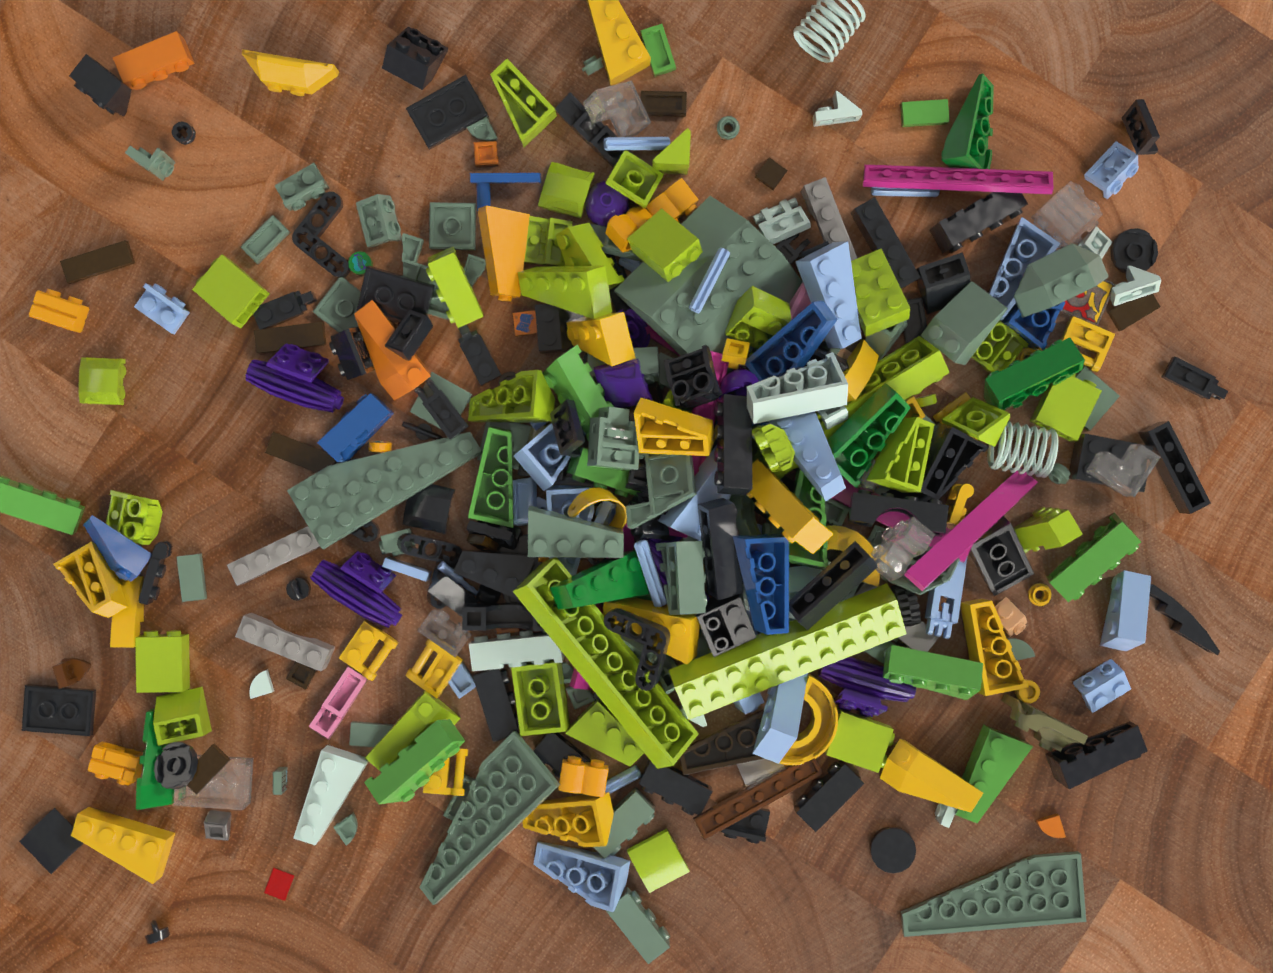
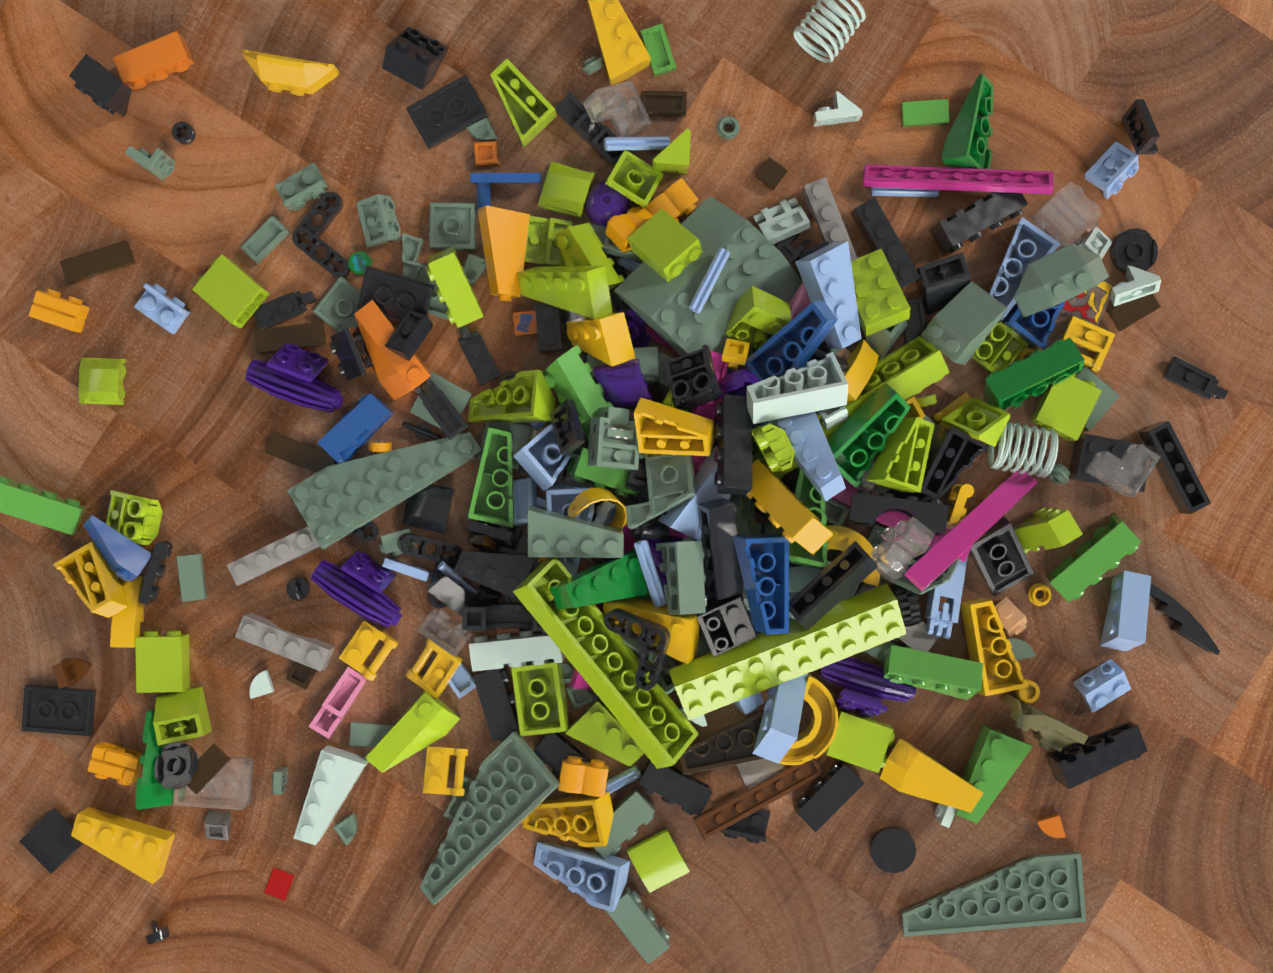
bright green wedge [364,719,465,804] -> none

